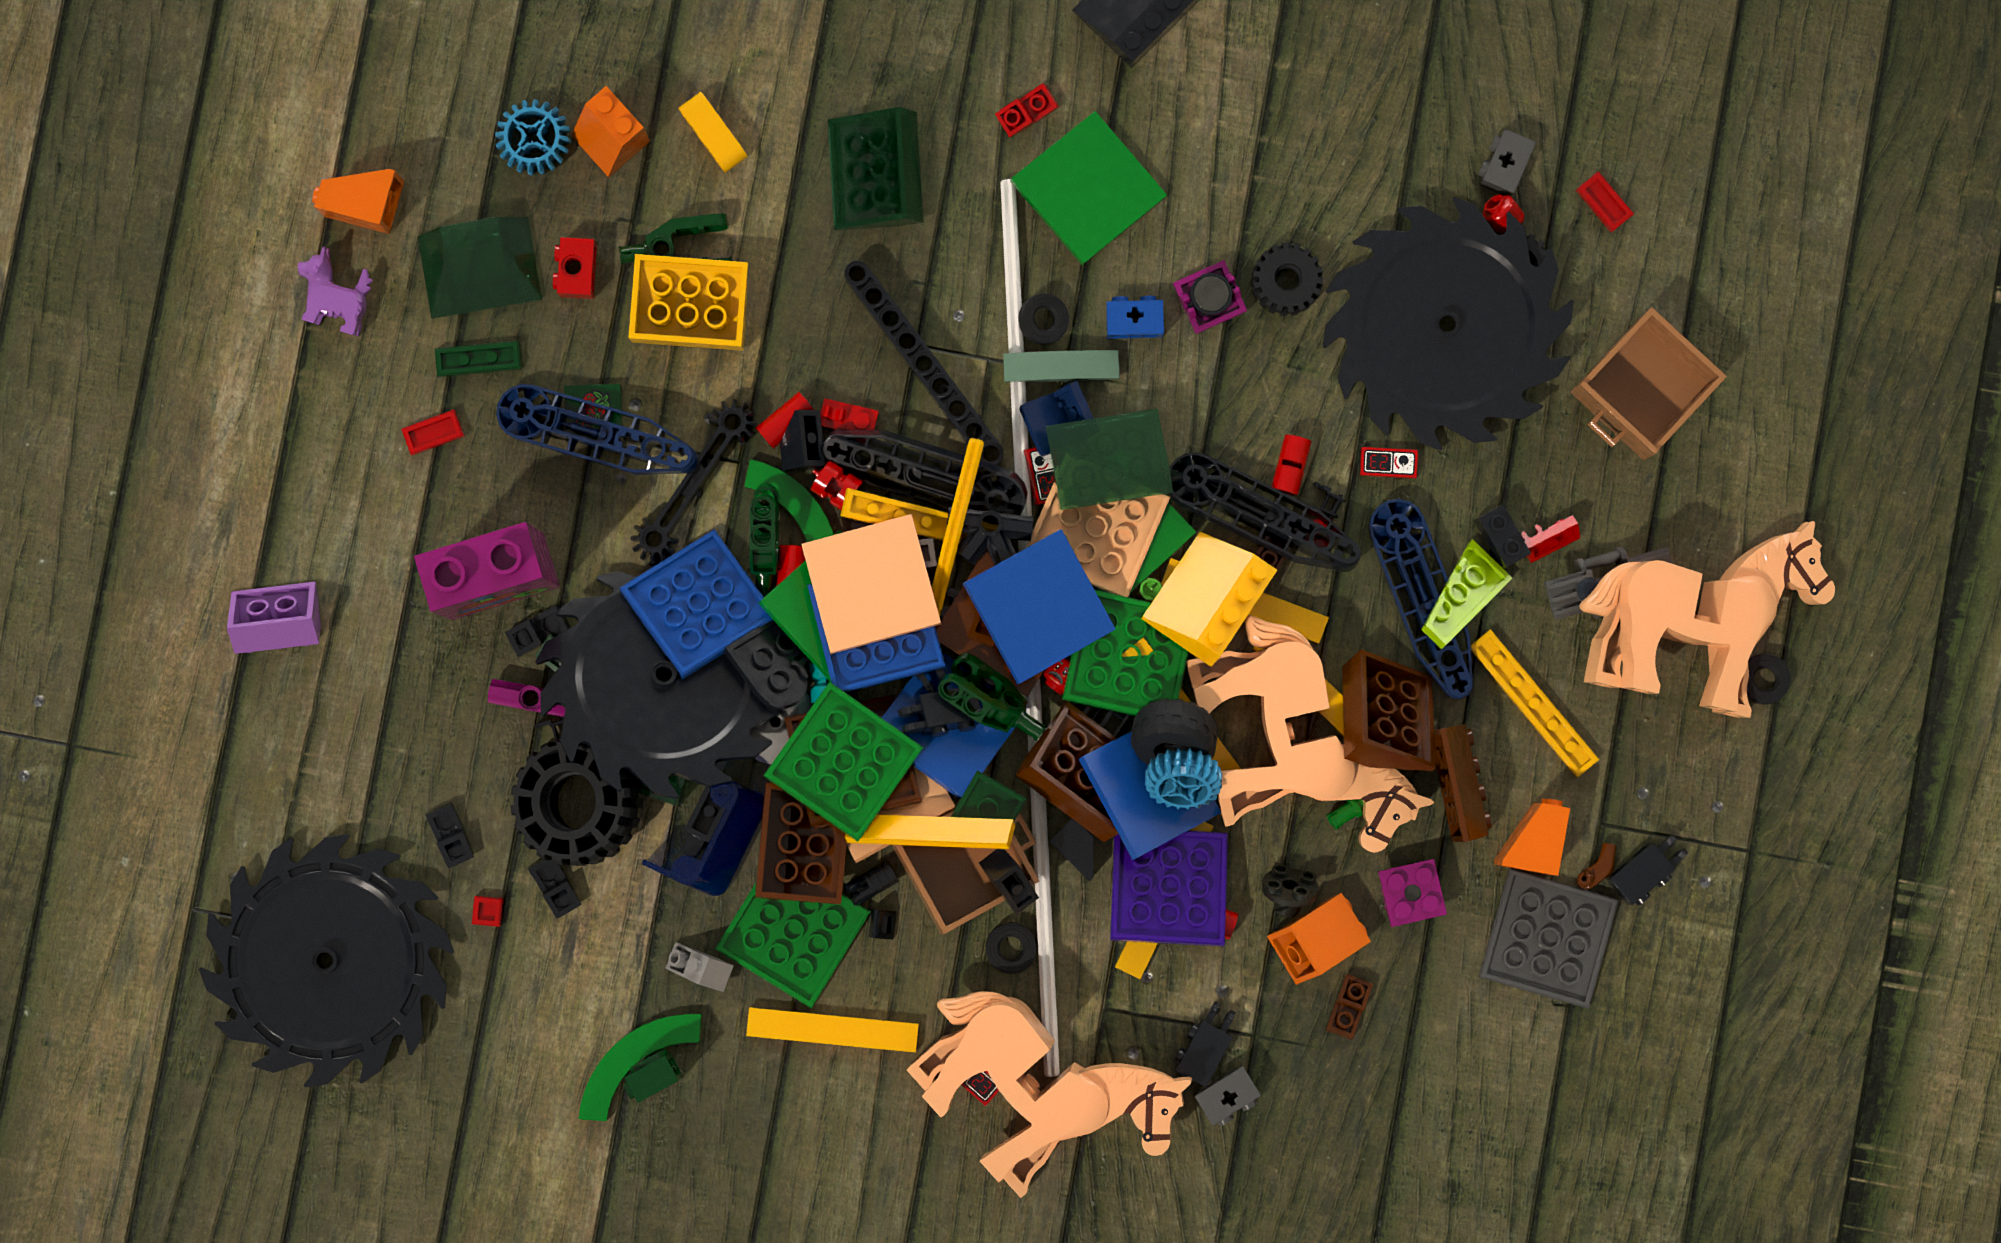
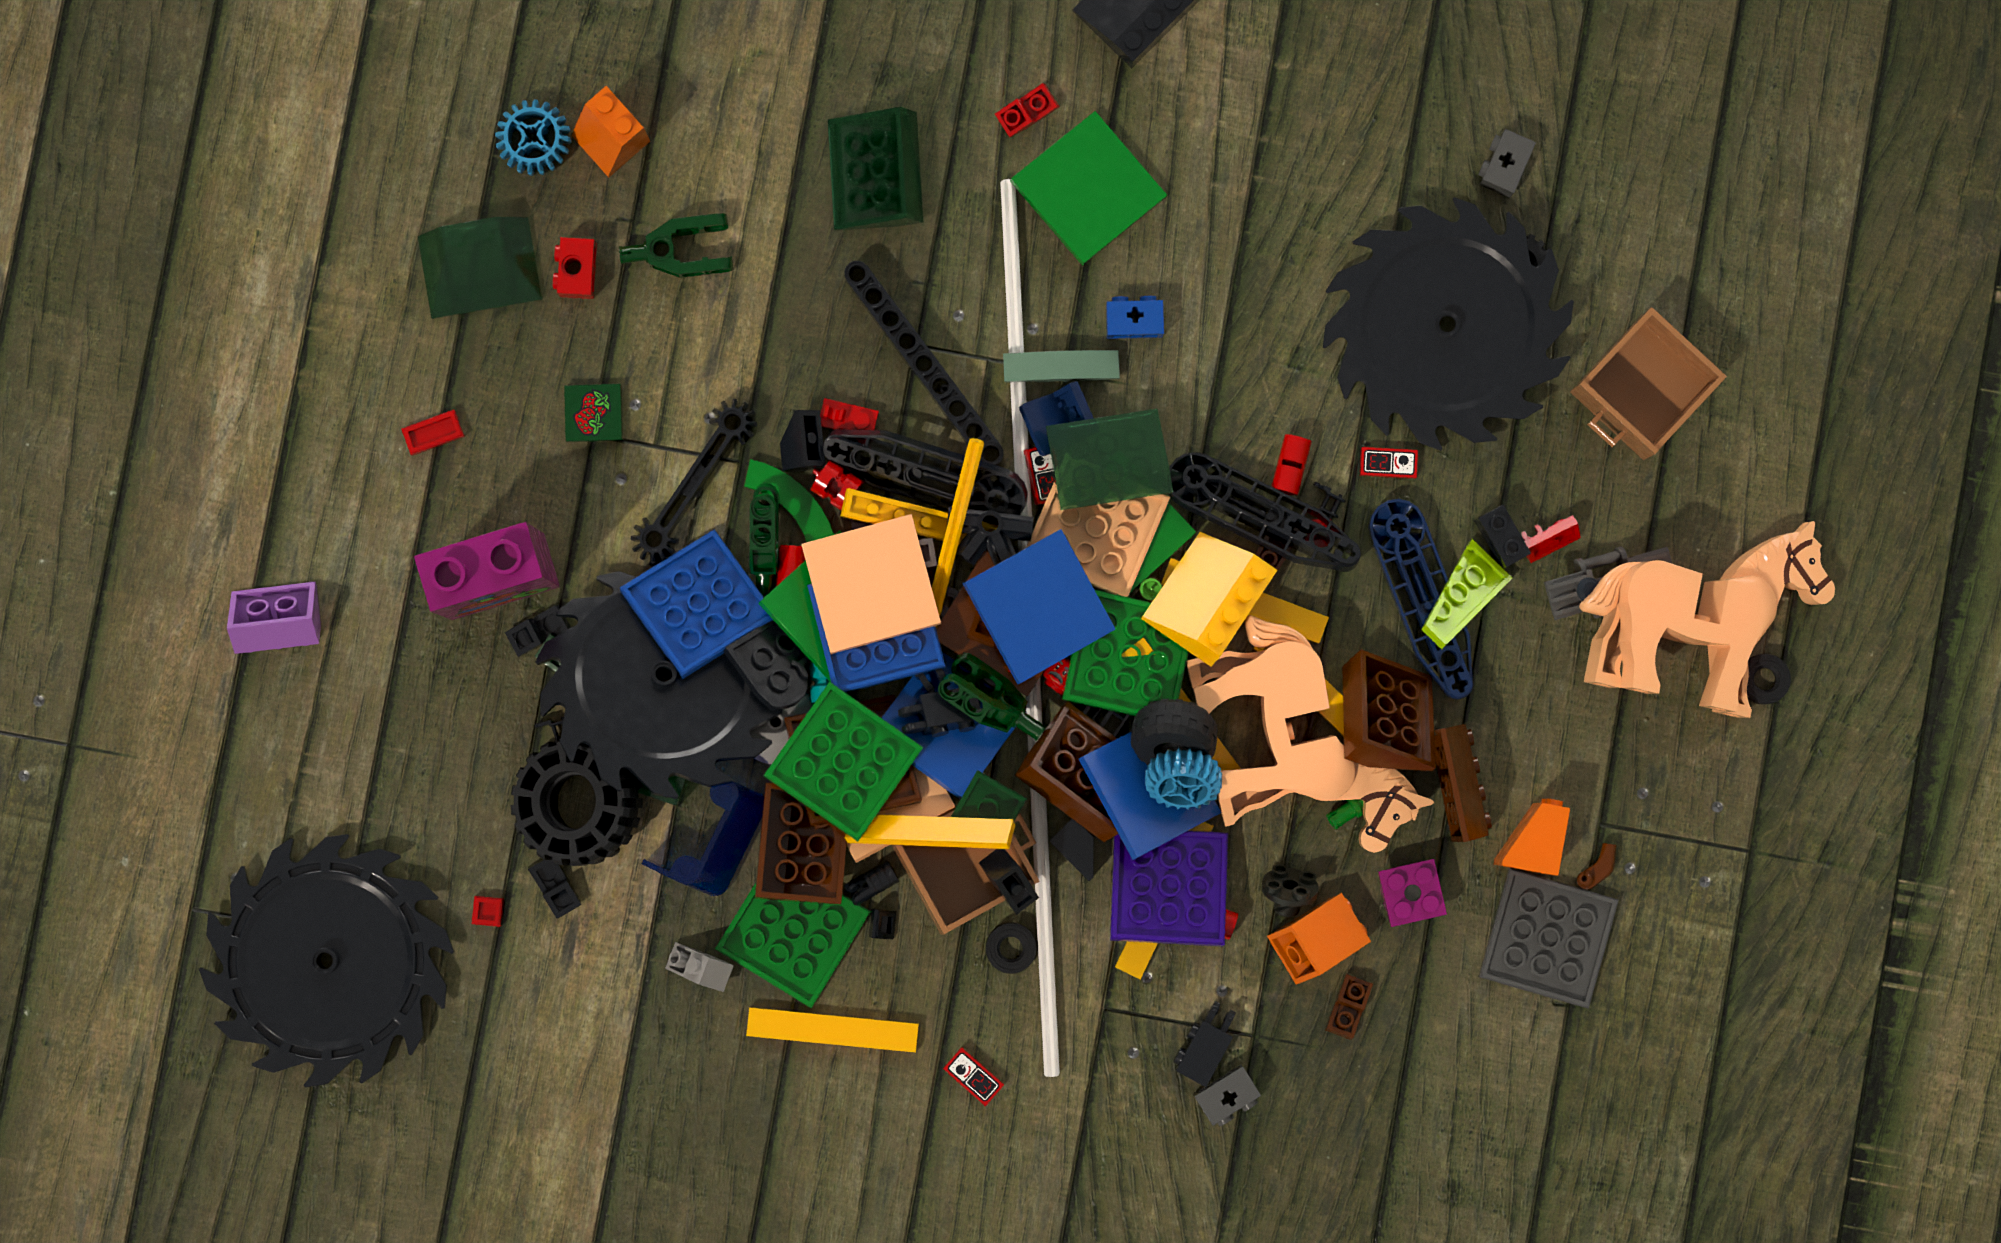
medium lavender animal [298,246,373,337] -> none
orange slope [312,169,405,234] -> none
black slope [425,802,474,868] -> none
dark green tile [435,341,522,377] -> none
magenta piece [487,679,565,717] -> none
dark blue beam [496,384,698,475] -> none
green tile [578,1014,702,1121] -> none
dark green brick [623,1049,684,1103] -> none
yellow slope [629,254,748,351] -> none
yellow beam [678,92,748,173] -> none
black hinge [683,785,738,858] -> none
red pin [756,391,814,449] -> none
light nougat animal [907,991,1192,1198] -> none
black tyre [1018,294,1069,345] -> none
piece [1172,260,1247,335] -> none
black tyre [1251,242,1324,316] -> none
yellow tile [1471,629,1600,778] -> none
red head [1483,195,1524,235] -> none
red tile [1575,171,1634,233] -> none
black hinge [1606,834,1688,906] -> none

